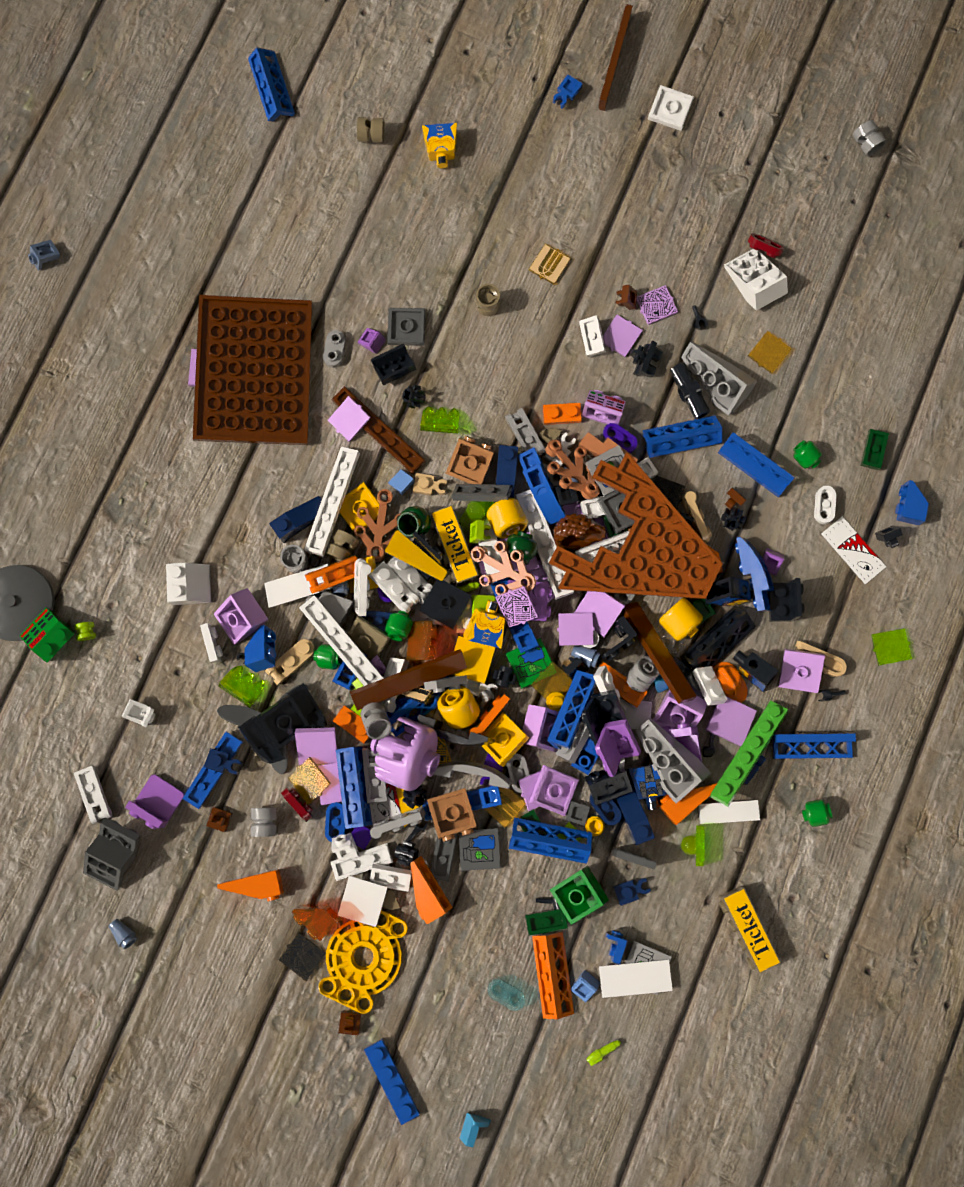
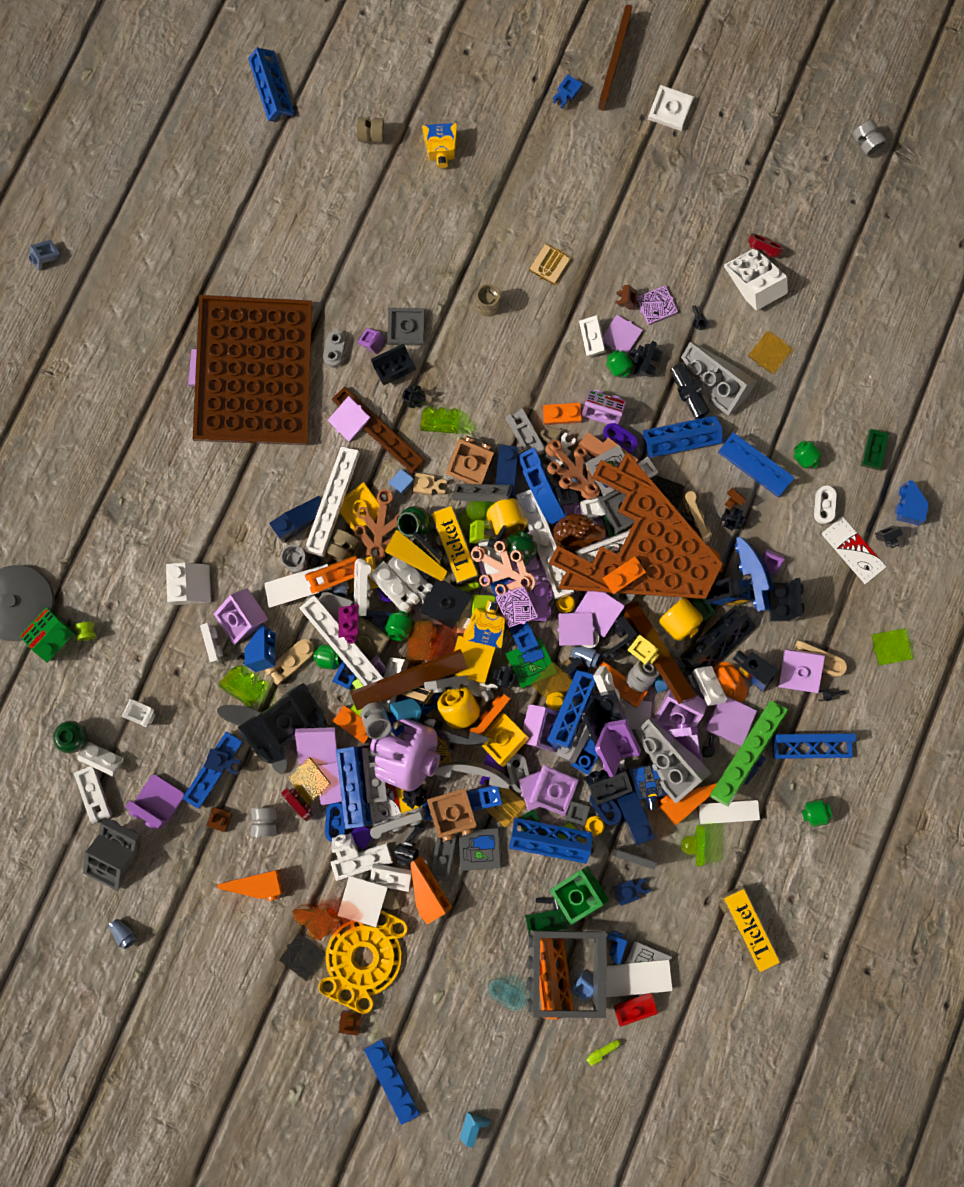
none -> dark green piece [53,721,88,754]
none -> white plate [78,742,123,776]
none -> magenta hinge [338,604,358,644]
none -> dark azure tile [390,698,421,722]
none -> black hand [487,525,507,549]
none -> dark grey window [526,930,606,1018]
none -> yellow plate [556,595,575,613]
none -> orange plate [602,557,646,594]
none -> green head [605,349,633,378]
none -> red plate [613,993,658,1027]
none -> light yellow bracket [628,635,659,665]

